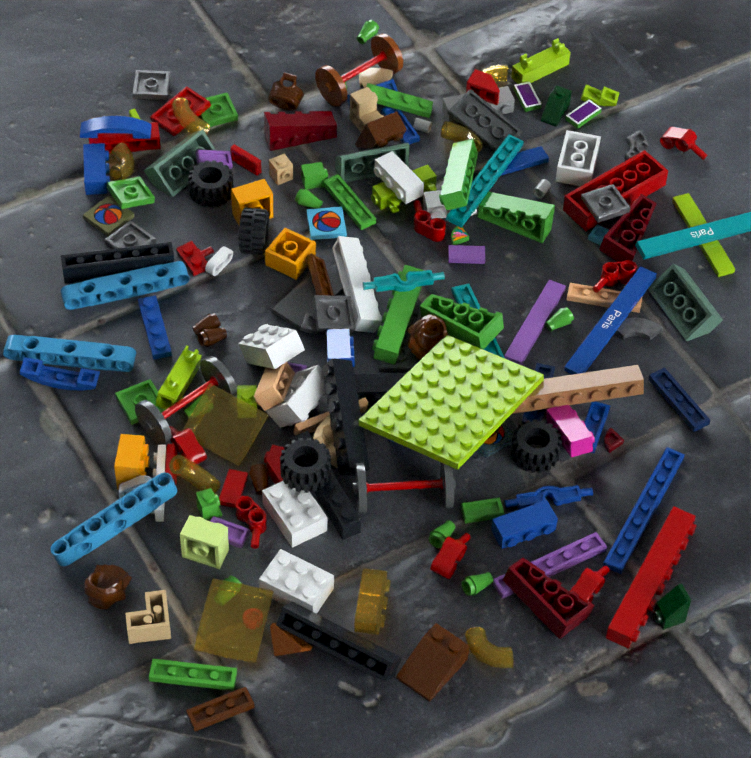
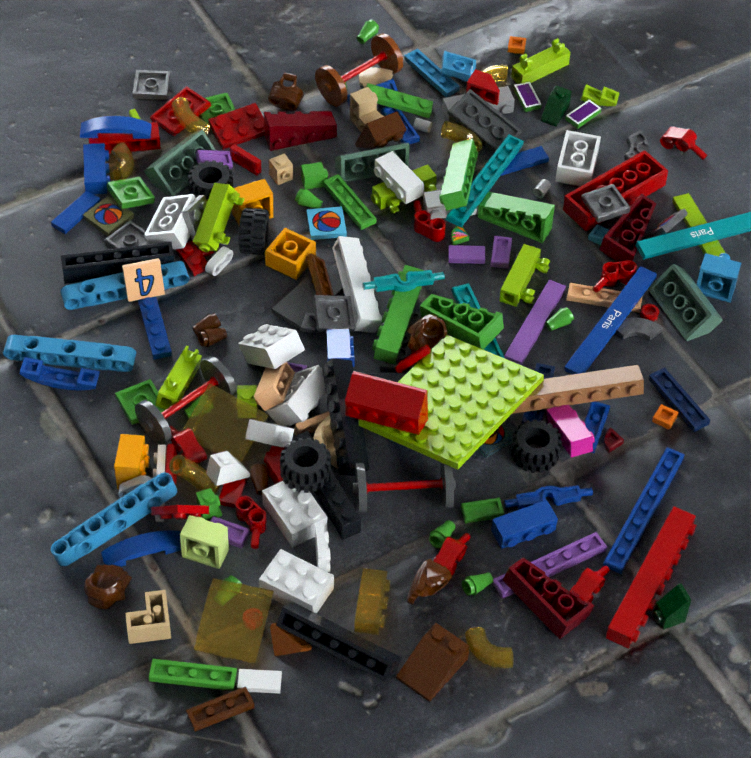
none -> blue tile [51,191,101,234]
none -> blue slope [101,530,181,567]
none -> light nougat tile [122,258,165,302]
none -> white brick [144,194,196,249]
none -> red plate [151,505,209,520]
none -> flat silver plate [181,195,207,244]
none -> lime brick [193,183,244,252]
none -> white slope [206,451,251,486]
none -> red plate [208,103,264,150]
none -> white tile [237,669,282,694]
none -> white slope [245,419,294,447]
none -> white plate [315,523,331,572]
none -> red slope [345,371,428,435]
none -> red tile [395,345,431,373]
none -> dark azure plate [404,48,460,98]
none -> reddish brown hair [407,559,452,605]
none -> dark azure plate [441,51,476,82]
none -> medium lavender tile [490,236,512,269]
none -> lime brick [499,244,550,307]
none -> orange plate [508,36,526,54]
none -> red tile [640,304,659,321]
none -> flat silver tile [643,208,688,239]
none -> orange plate [652,404,679,430]
none -> dark azure brick [697,253,741,303]

